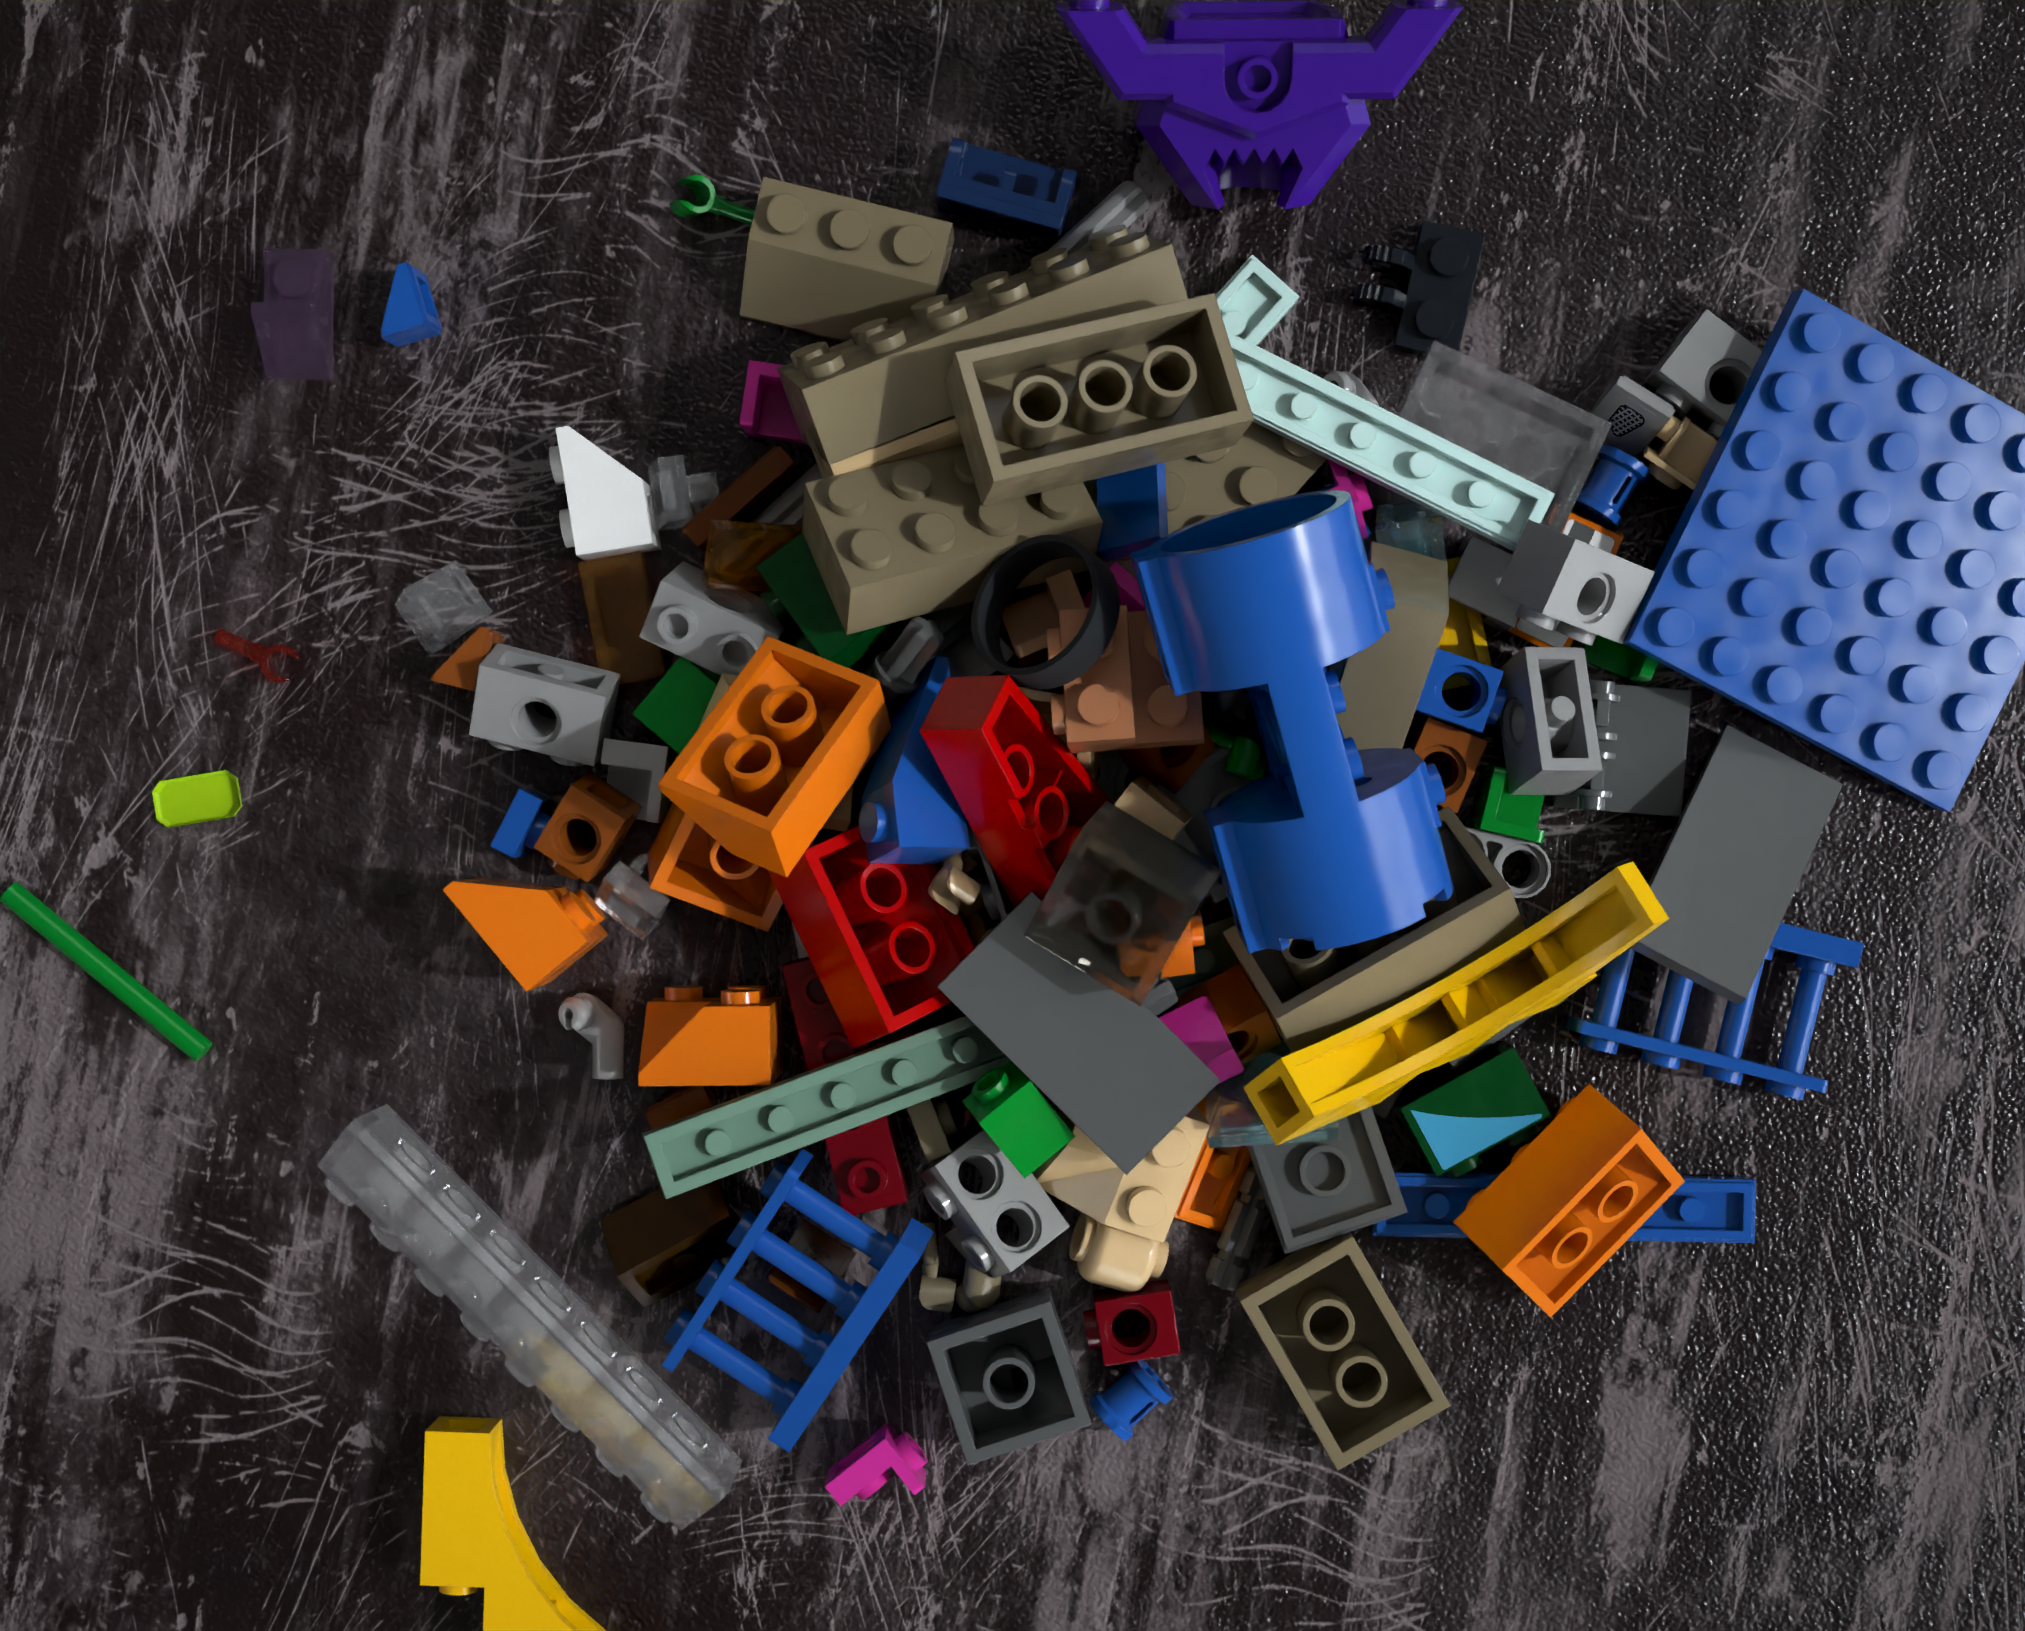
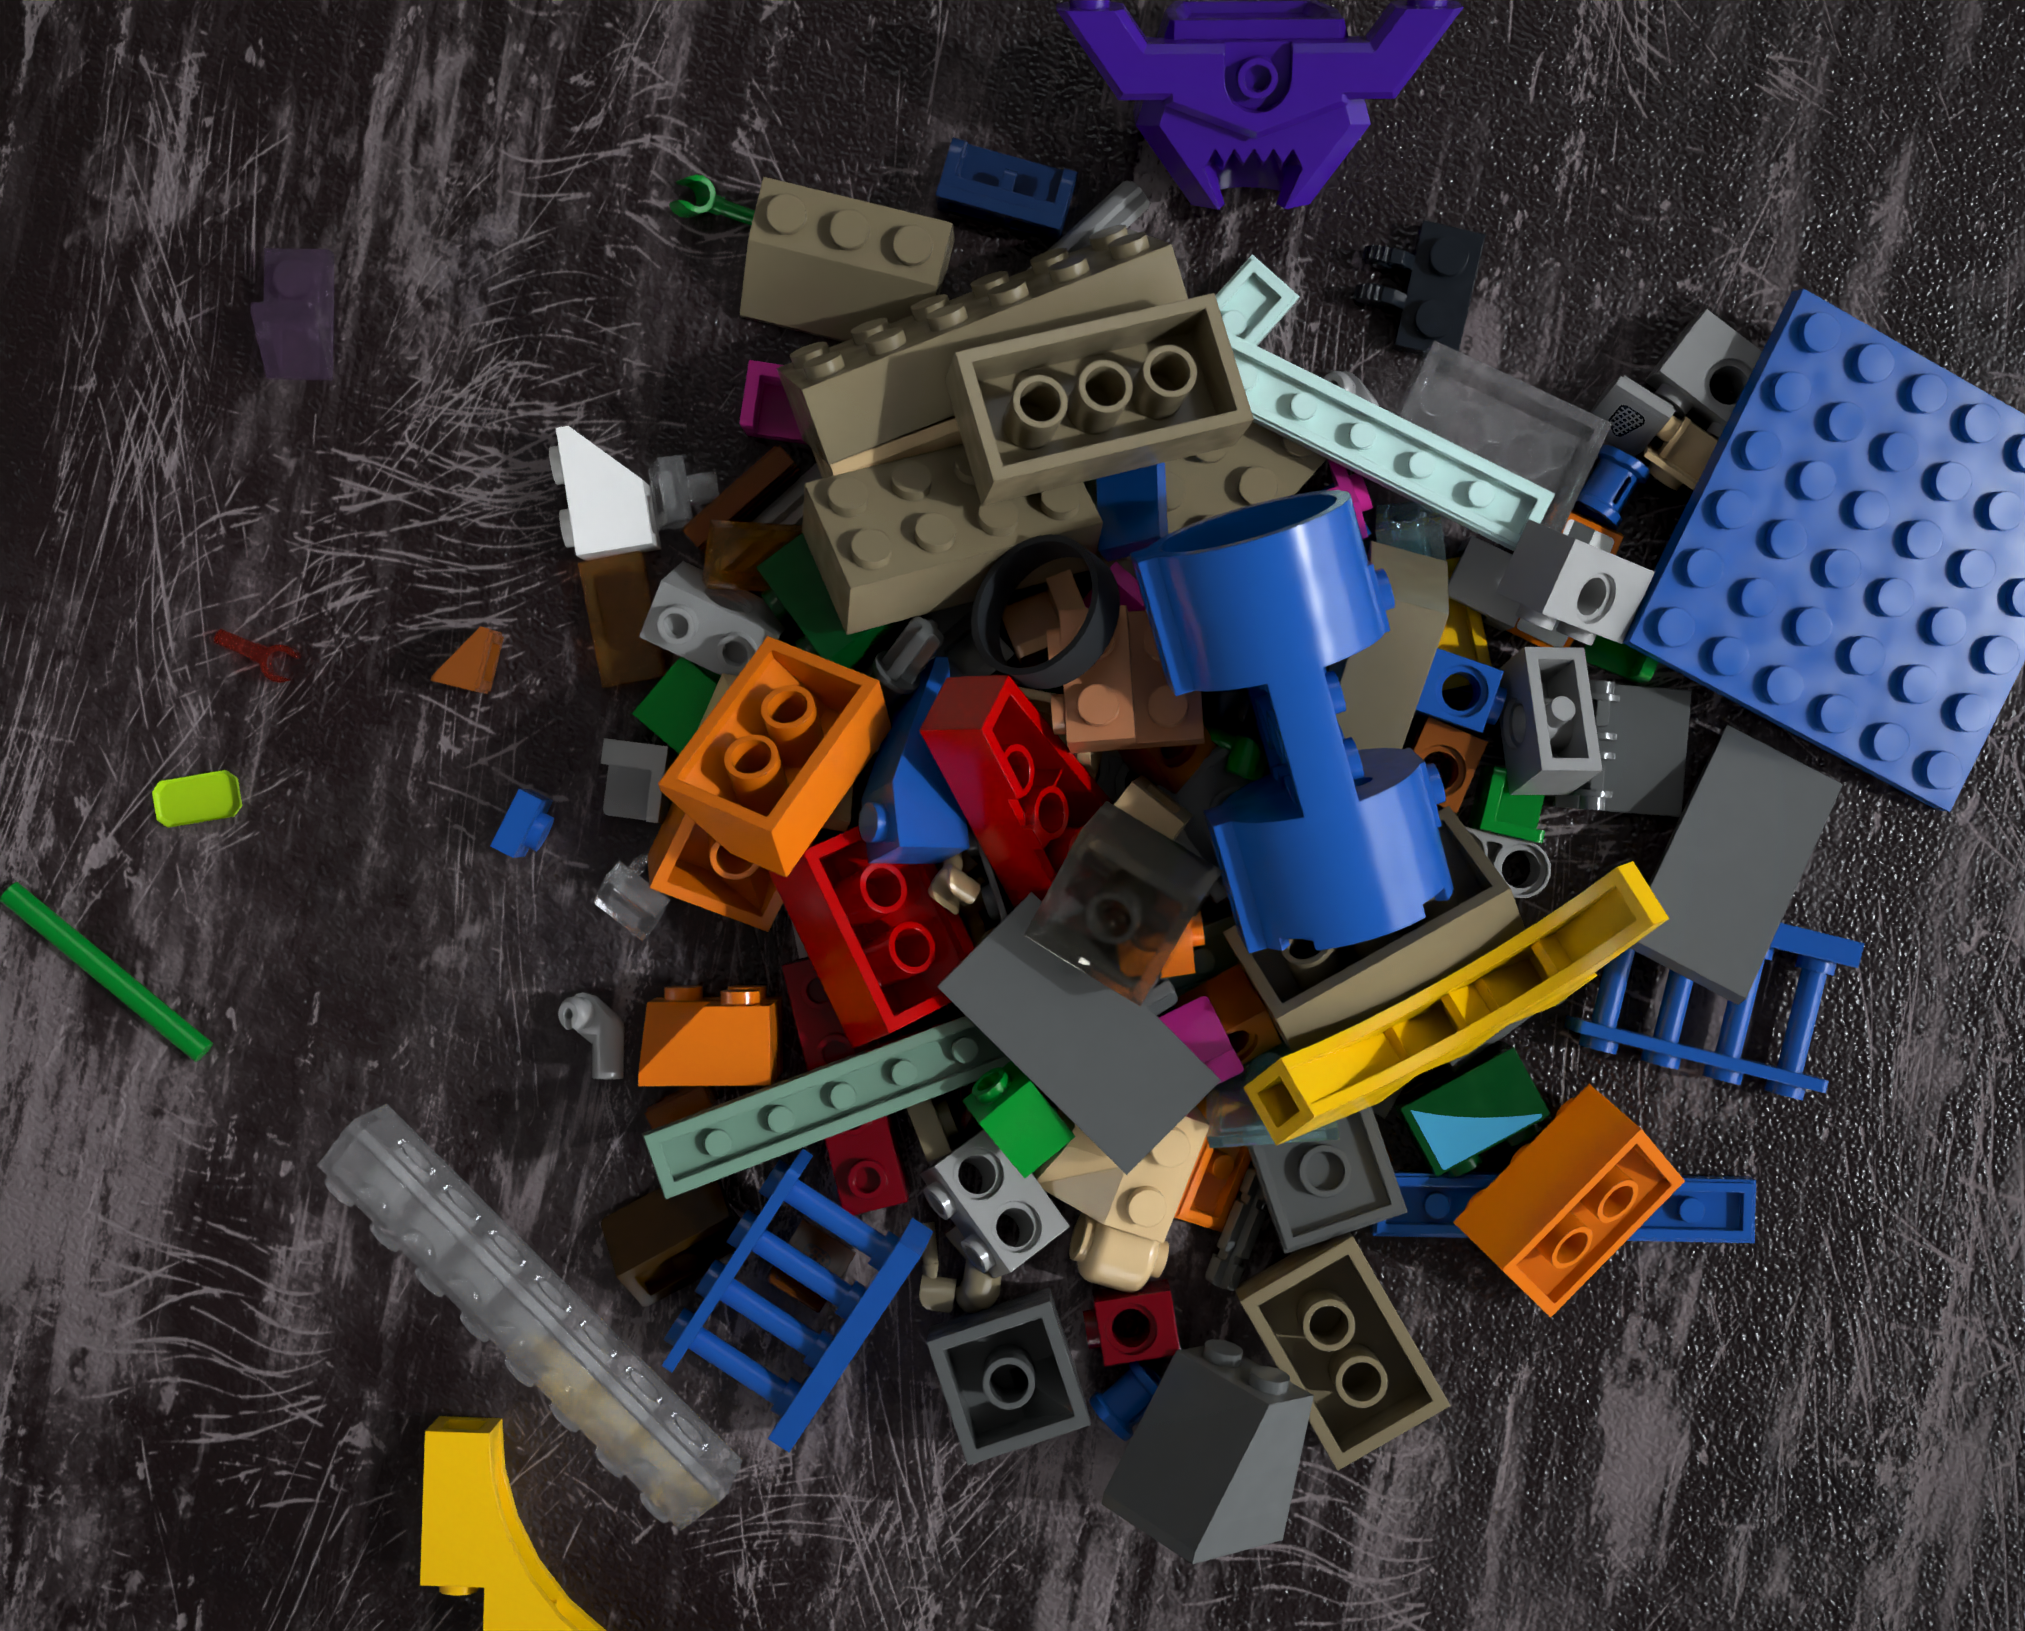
blue slope [381,262,442,347] -> none
clear slope [395,560,492,655] -> none
orange slope [443,878,608,992] -> none
light grey brick [469,643,621,766] -> none
dark orange brick [533,772,643,882] -> none
dark pink bracket [824,1422,928,1507] -> none
none -> dark grey slope [1101,1339,1314,1564]

